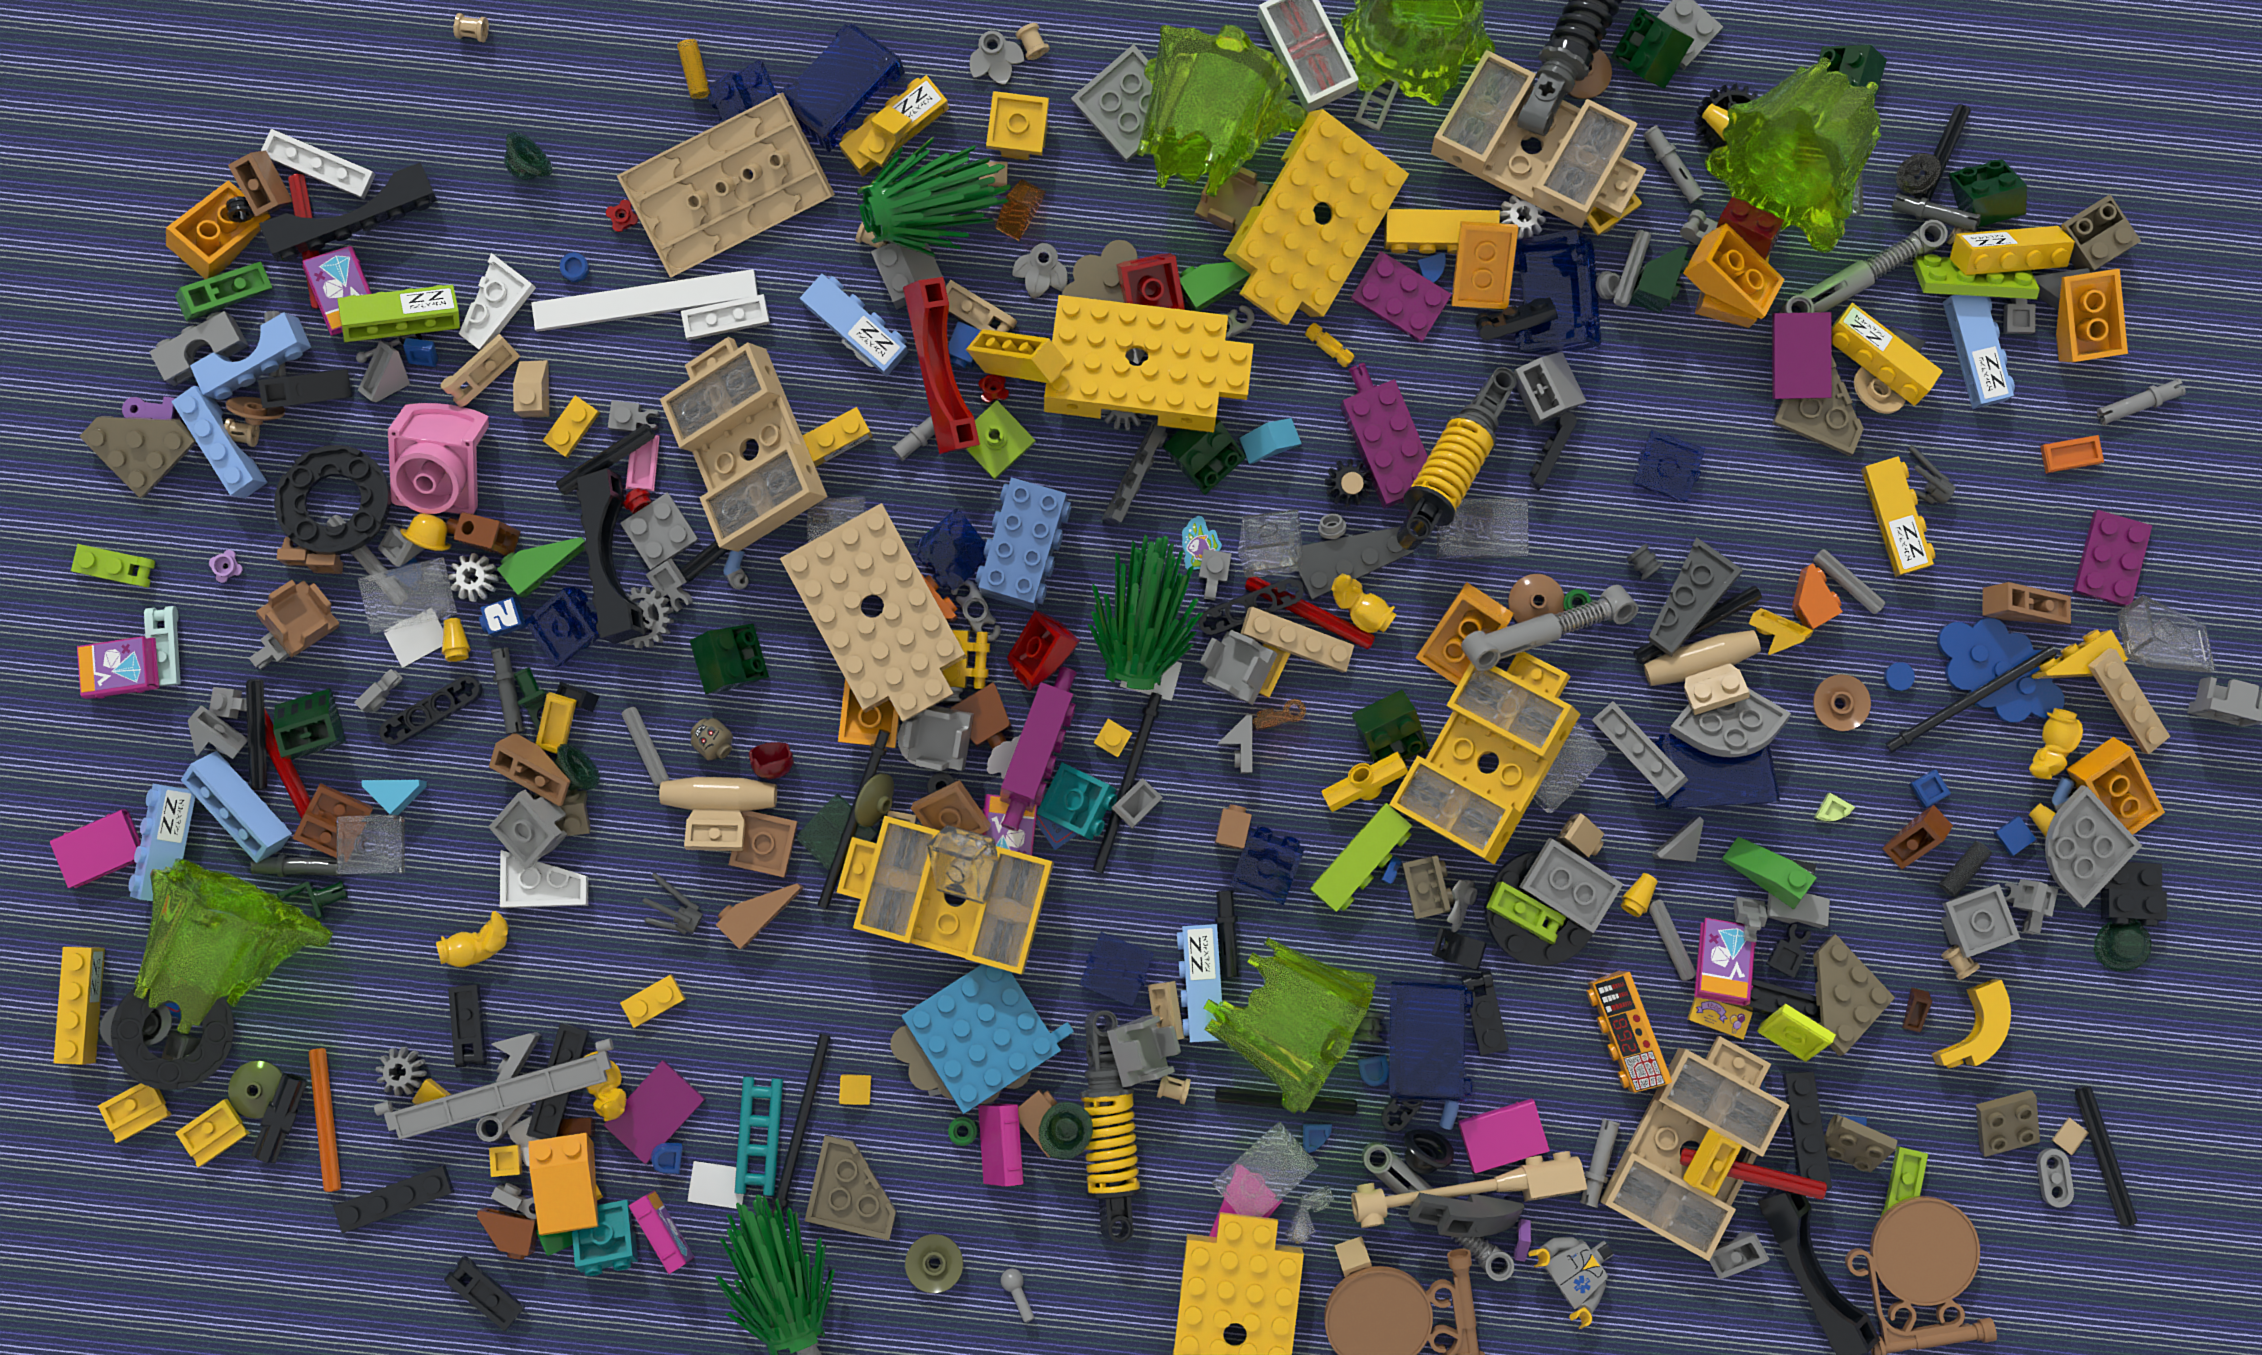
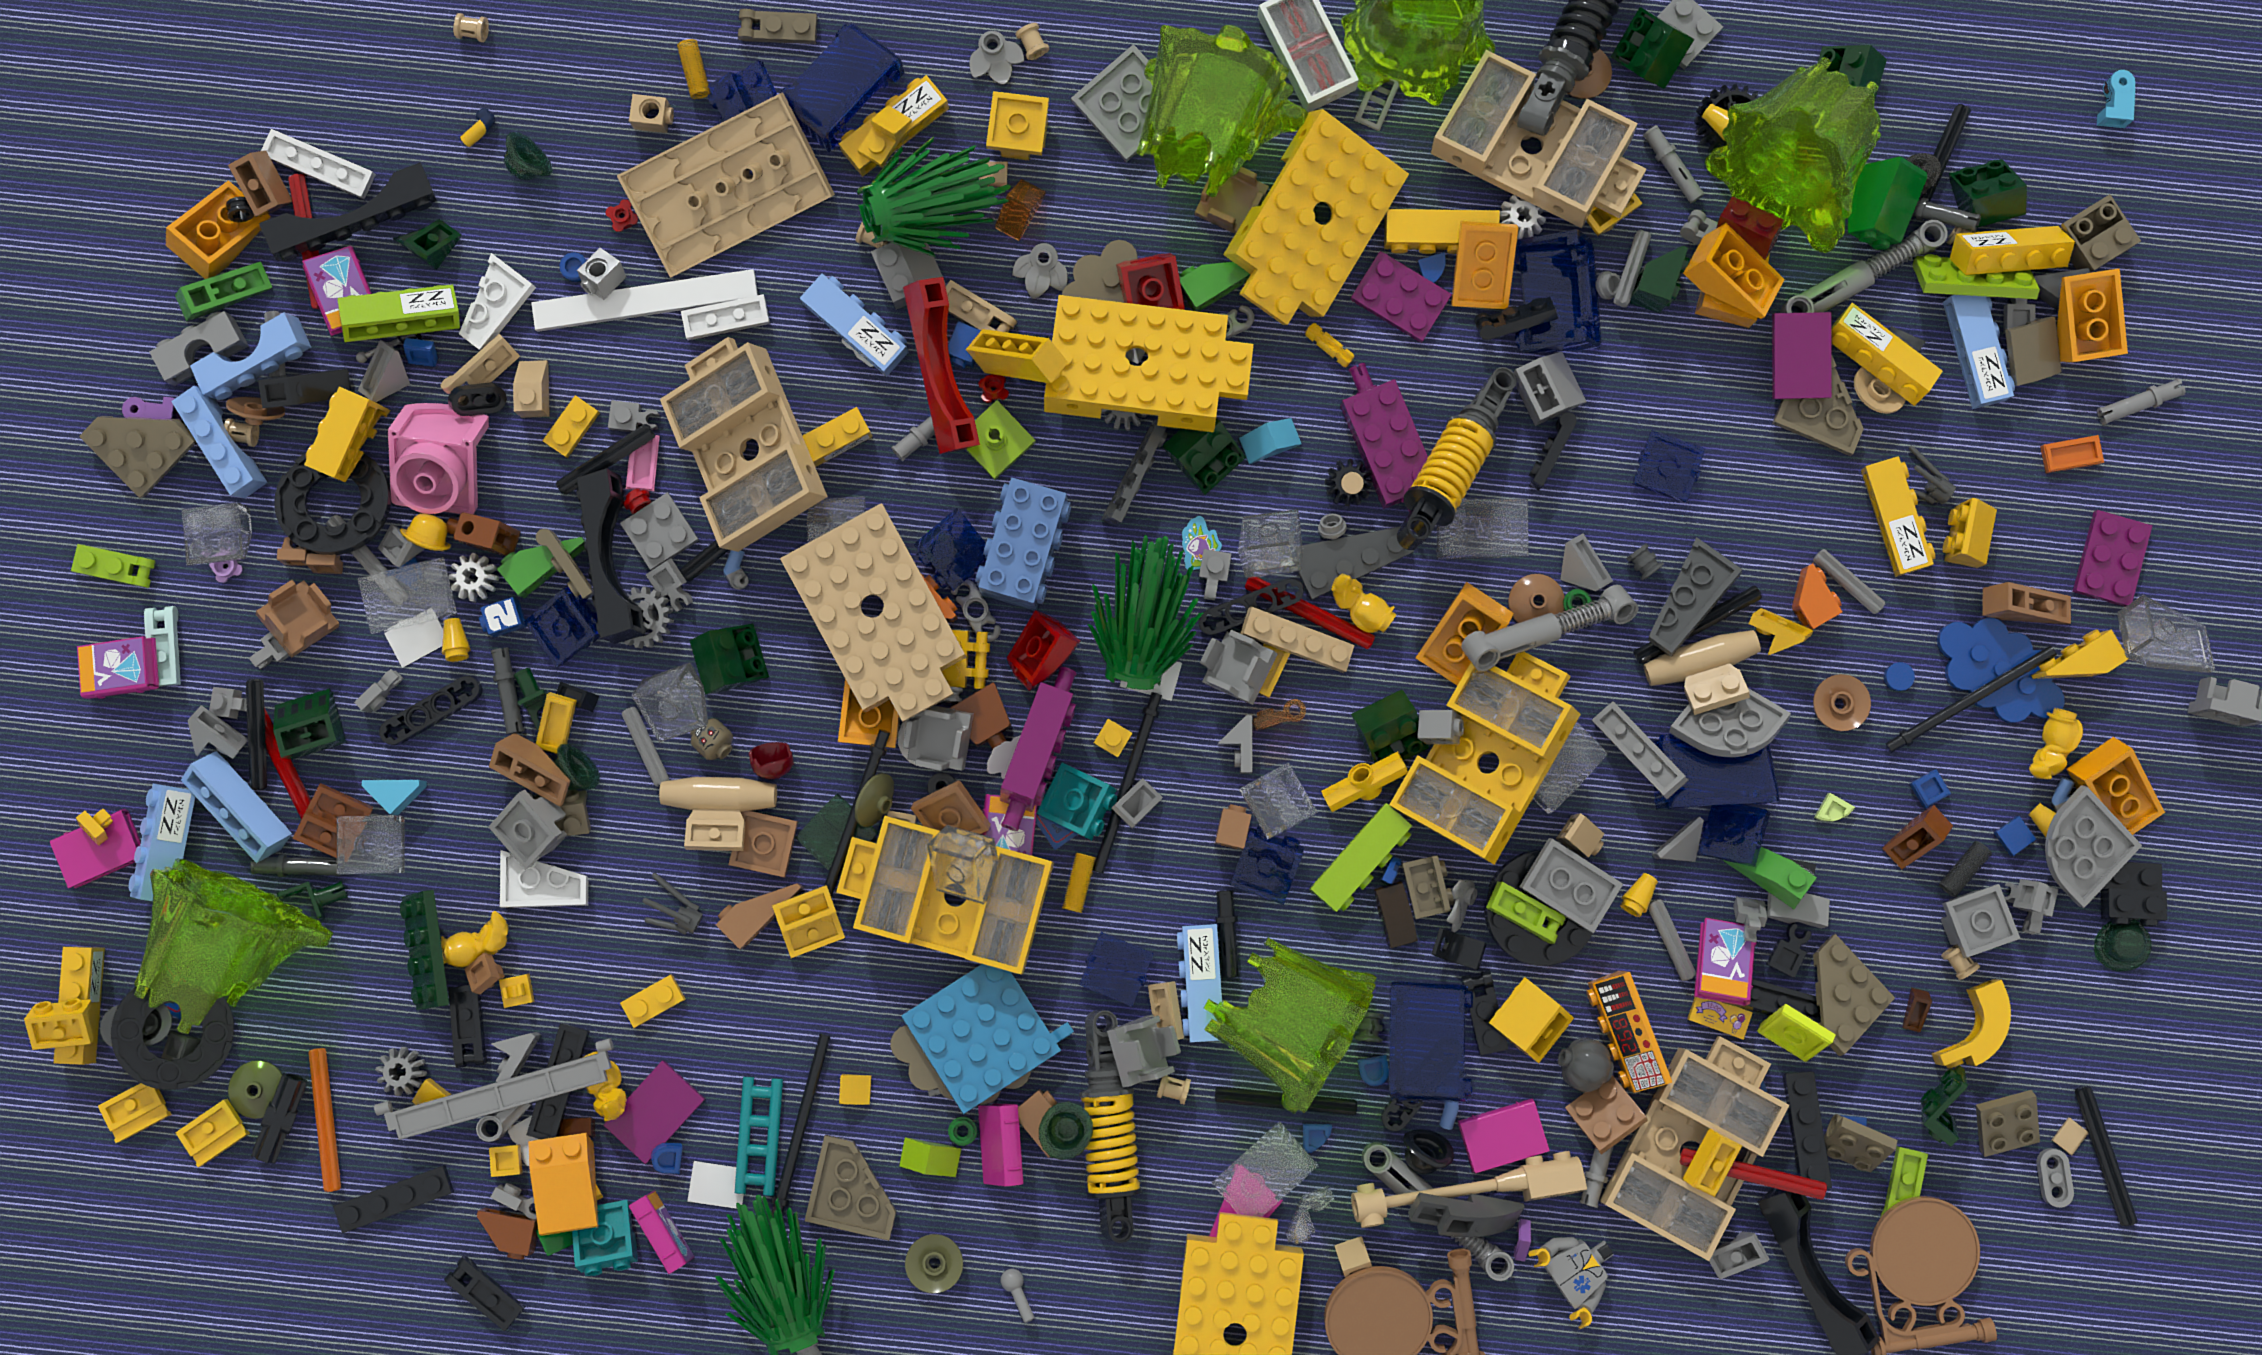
tan plate [2088,648,2170,754] -> none
none -> yellow bracket [24,998,94,1050]
none -> yellow tile [76,809,113,846]
none -> clear slope [182,502,252,566]
none -> yellow wedge [304,387,391,482]
none -> dark green slope [392,219,461,270]
none -> dark green plate [400,890,449,1010]
none -> black plate [448,383,507,416]
none -> arm [460,108,495,147]
none -> medium nougat tile [465,953,505,994]
none -> yellow tile [499,974,535,1008]
none -> dark tan plate [536,529,594,599]
none -> light grey brick [577,248,626,300]
none -> tan brick [629,94,674,133]
none -> clear slope [631,662,708,742]
none -> dark tan plate [738,9,818,44]
none -> yellow slope [772,885,845,958]
none -> lime slope [899,1137,962,1177]
none -> yellow piece [1062,853,1096,913]
none -> clear slope [1239,762,1317,839]
none -> dark brown slope [1374,881,1418,949]
none -> light grey brick [1418,710,1464,744]
none -> yellow slope [1489,977,1574,1063]
none -> dark grey plant [1558,1038,1614,1092]
none -> light grey slope [1560,533,1613,591]
none -> medium nougat plate [1565,1075,1648,1155]
none -> clear blue plate [1698,799,1771,867]
none -> green slope [1848,156,1927,250]
none -> dark green bracket [1920,1065,1968,1147]
none -> yellow slope [1942,498,1997,568]
none -> dark tan slope [2005,316,2062,386]
none -> medium azure leg [2097,70,2135,128]

